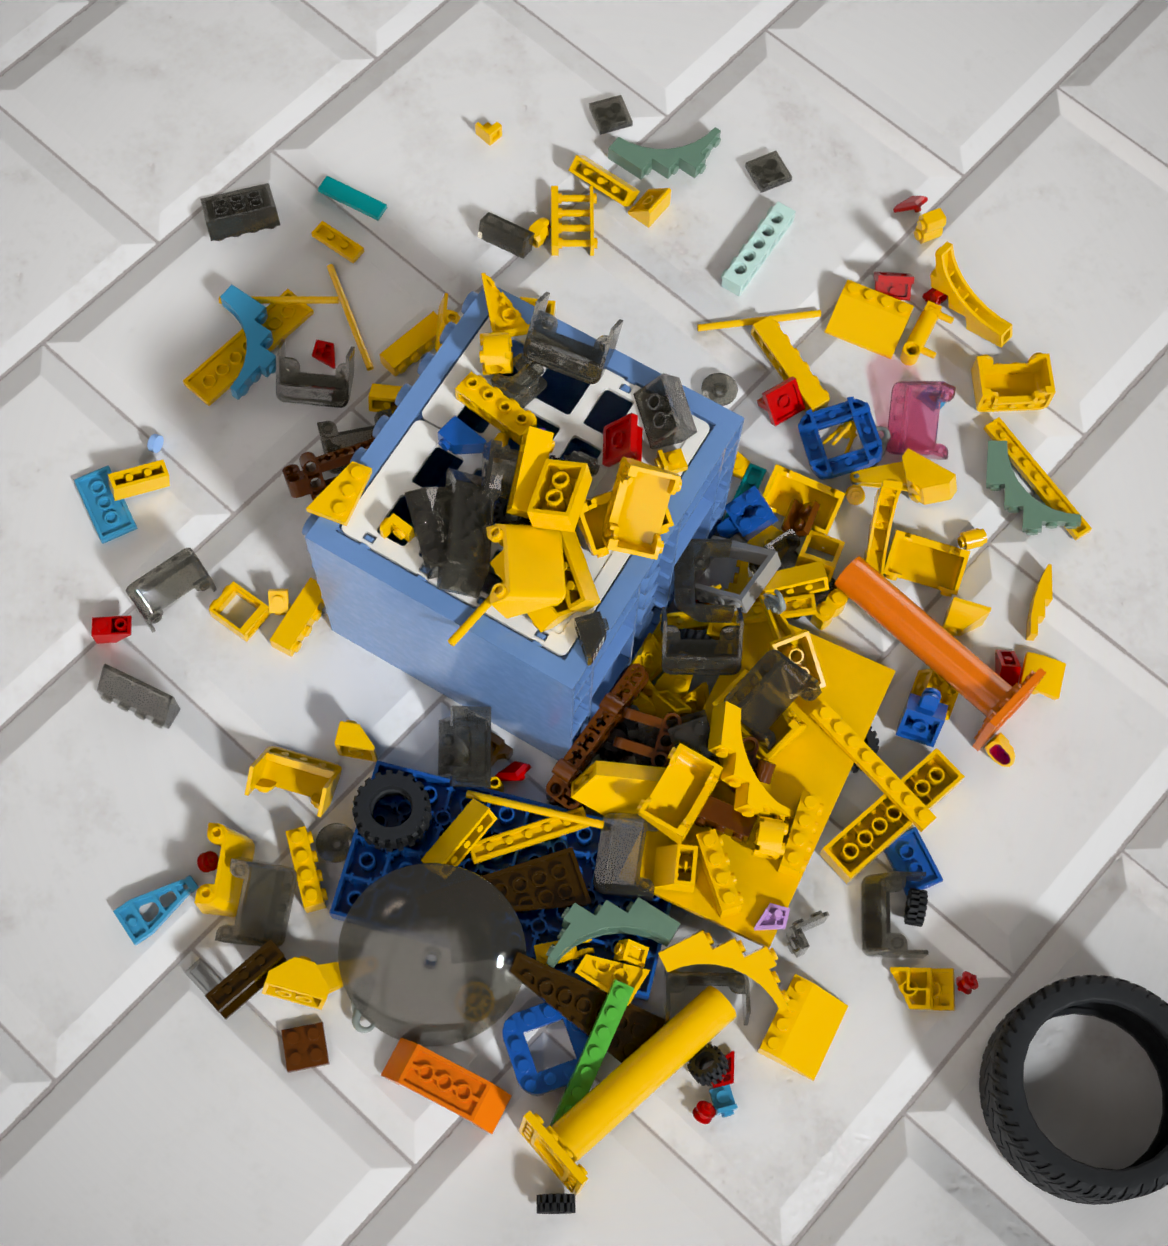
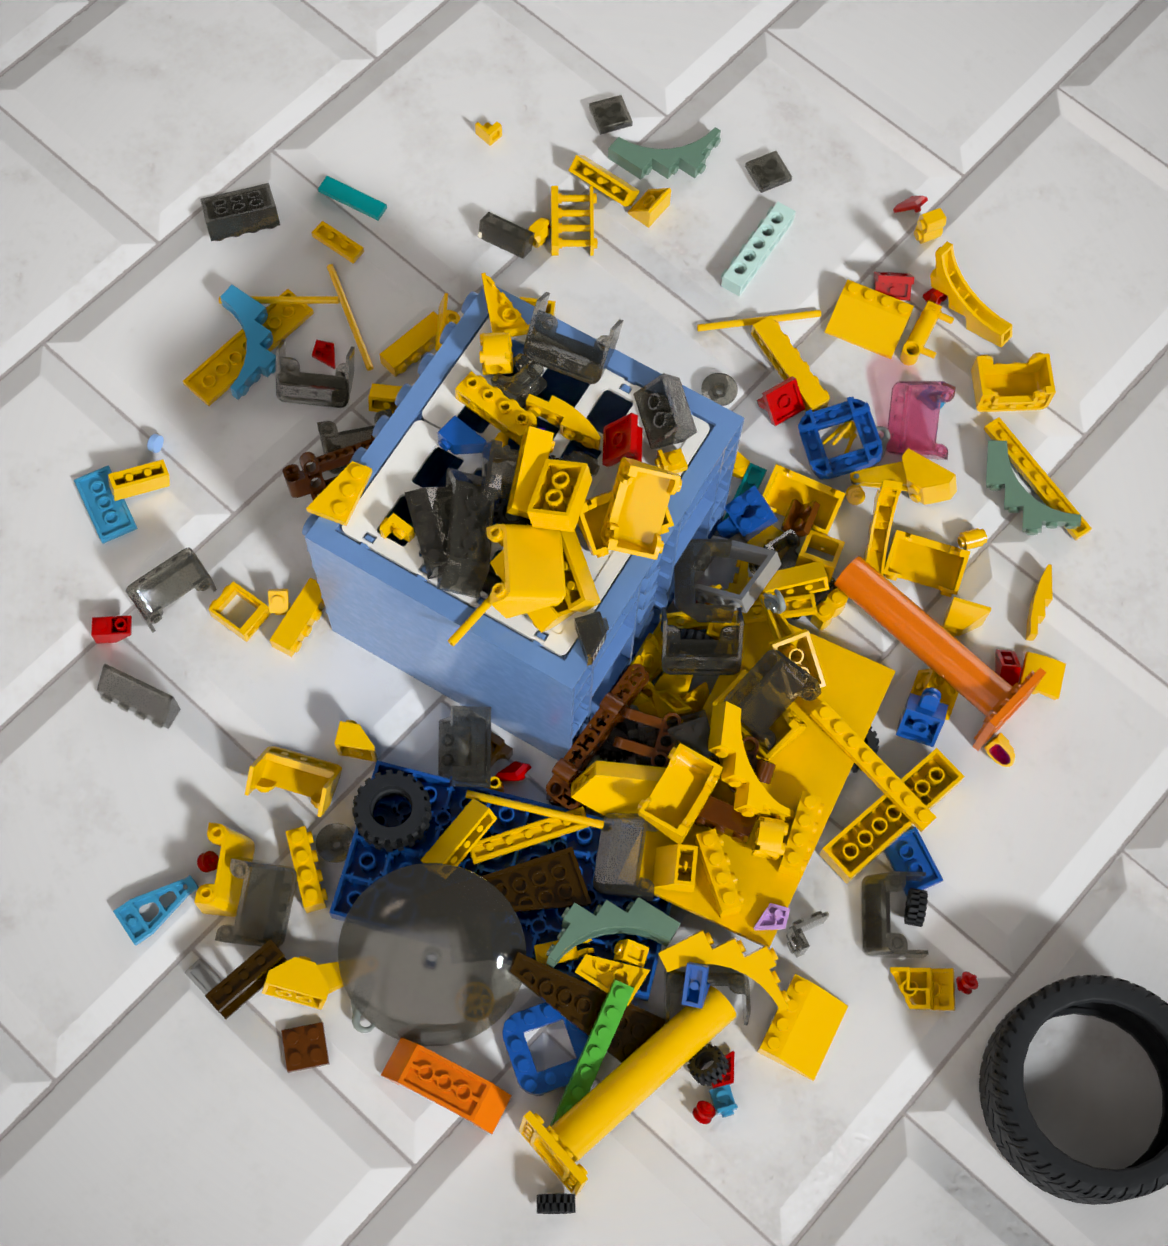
none -> yellow slope [526,394,601,450]
none -> blue slope [681,962,710,1009]

